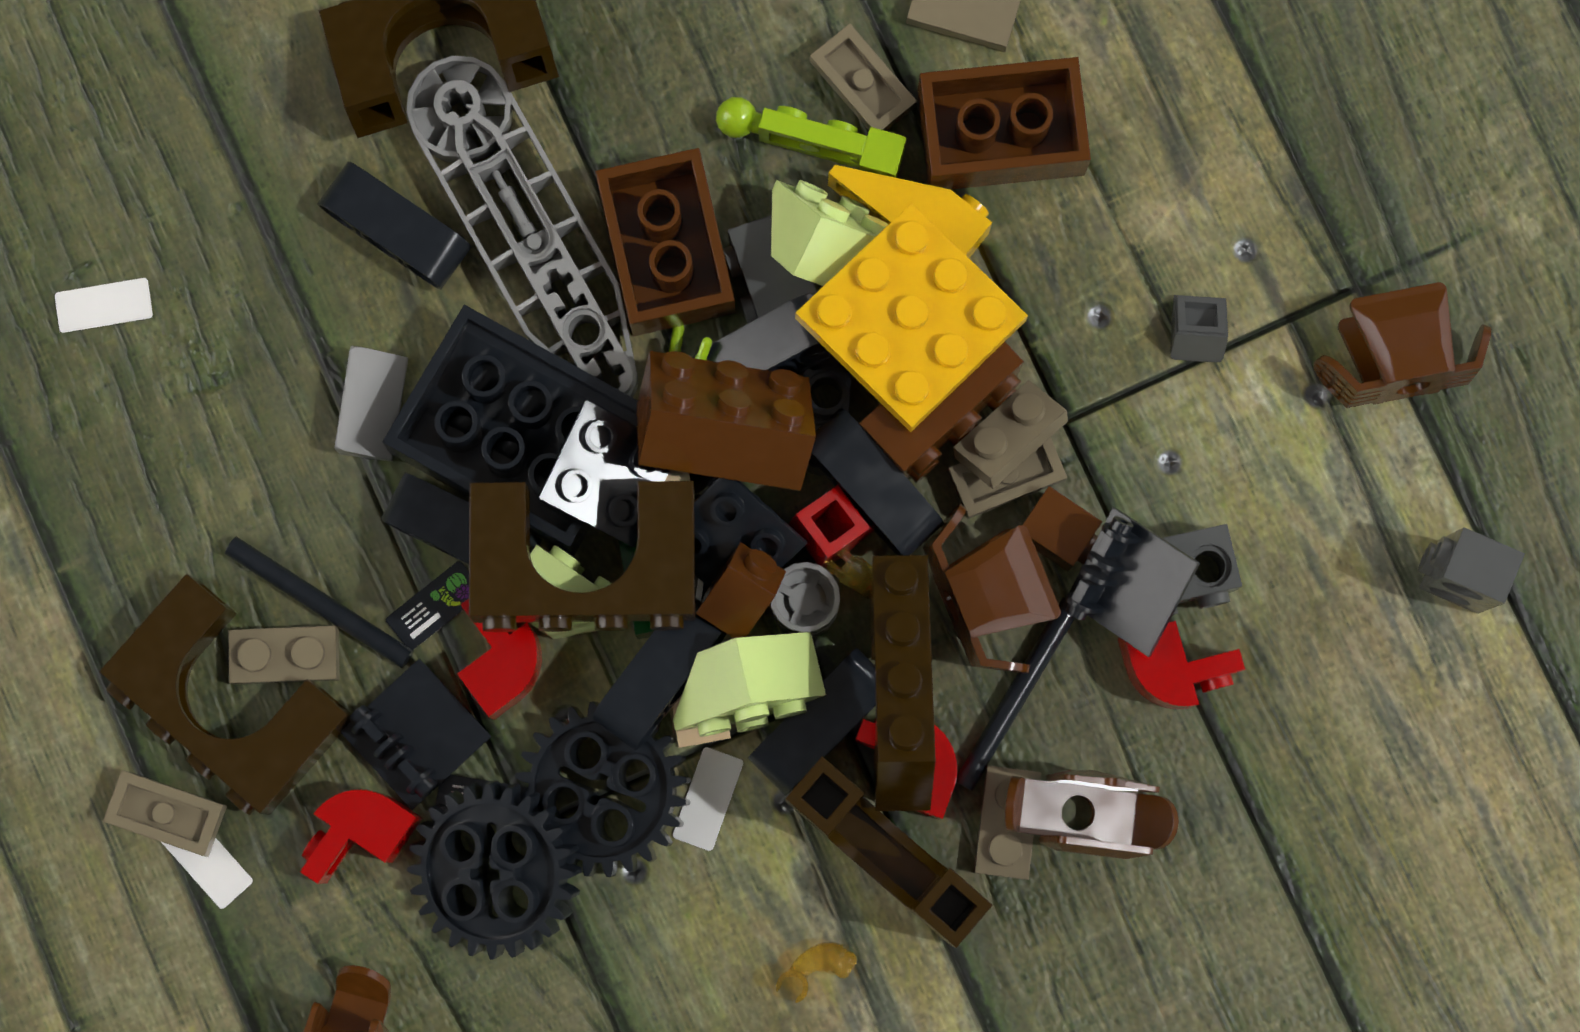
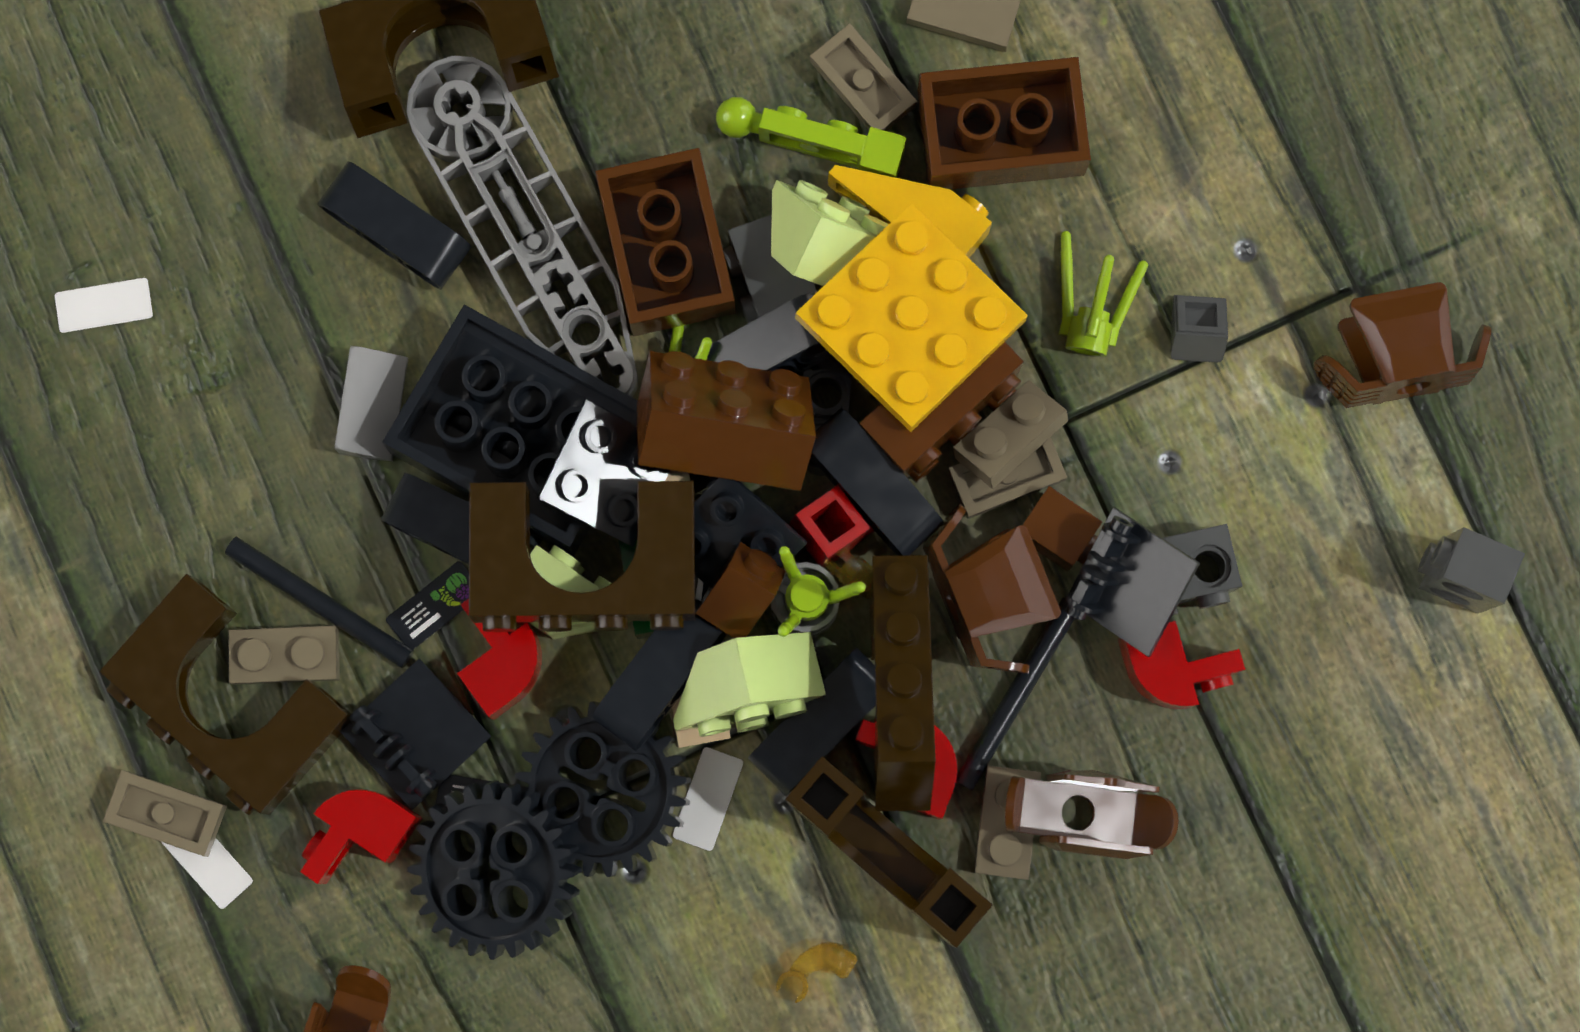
none -> lime plant [778,546,866,637]
none -> lime plant [1059,231,1148,357]

